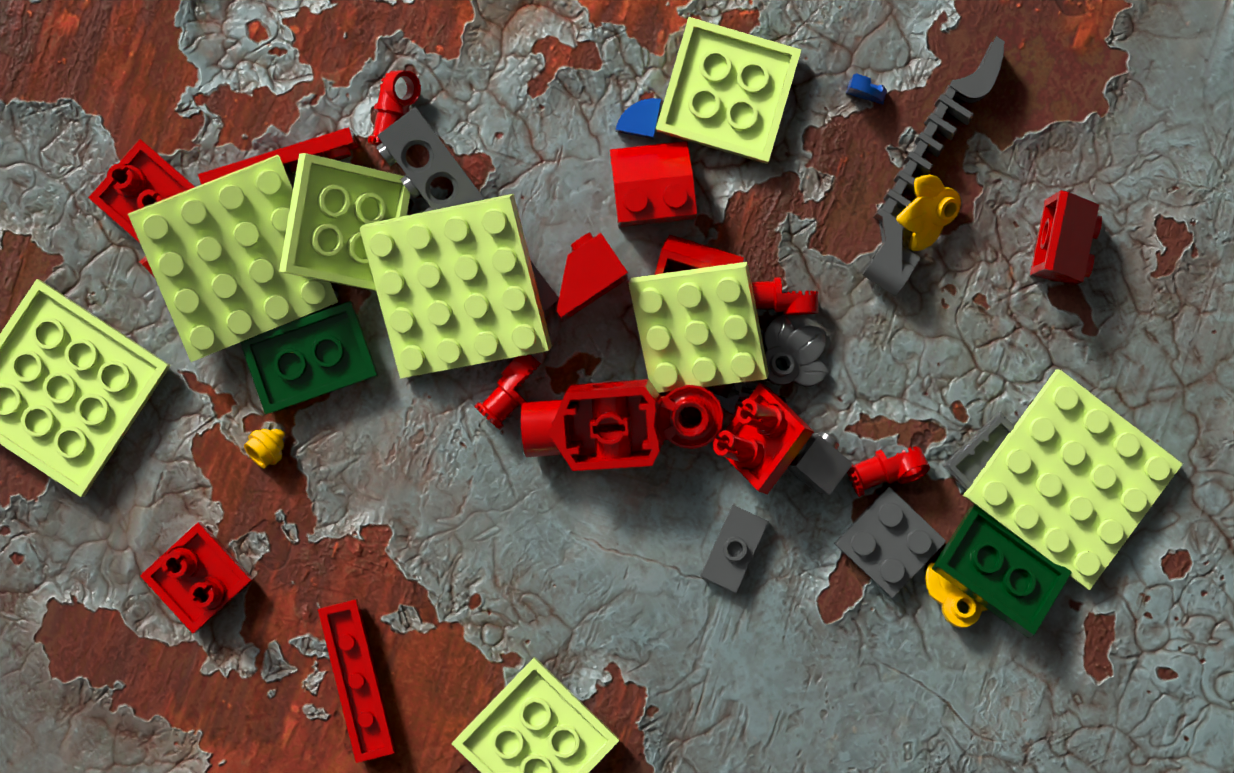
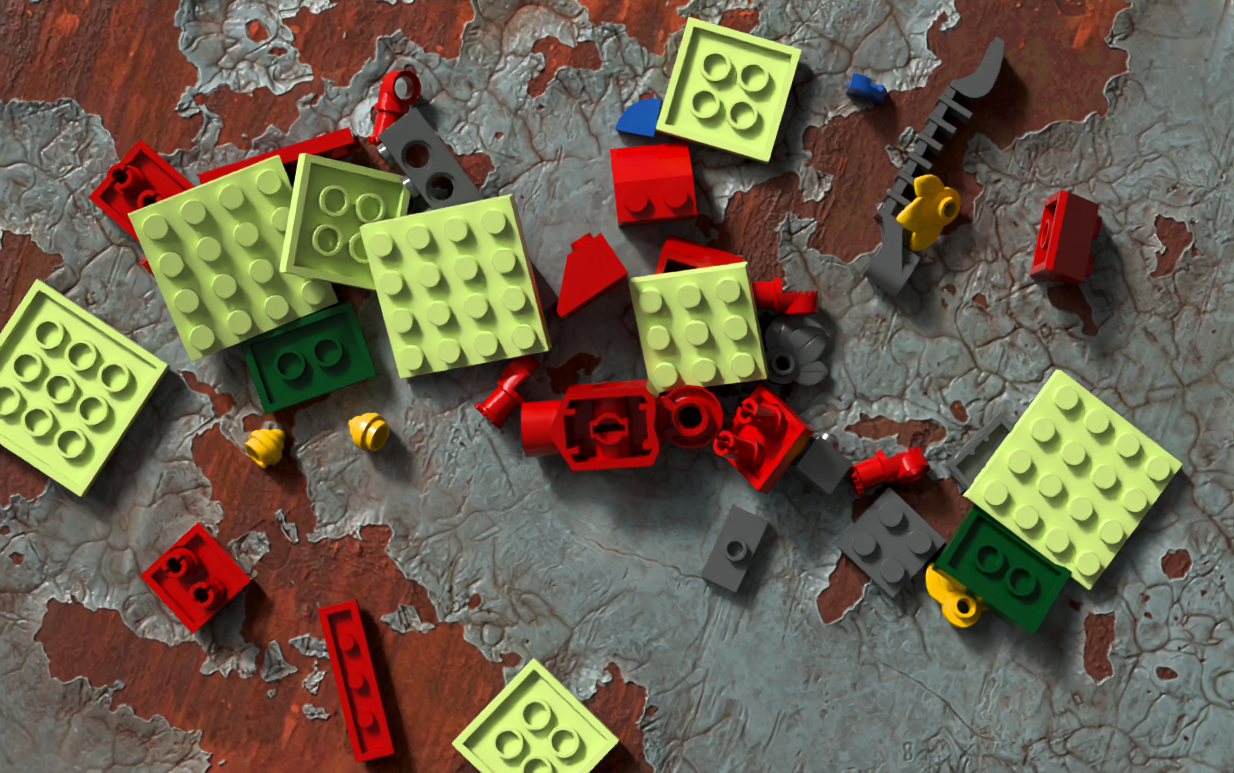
none -> yellow plate [348,413,390,452]

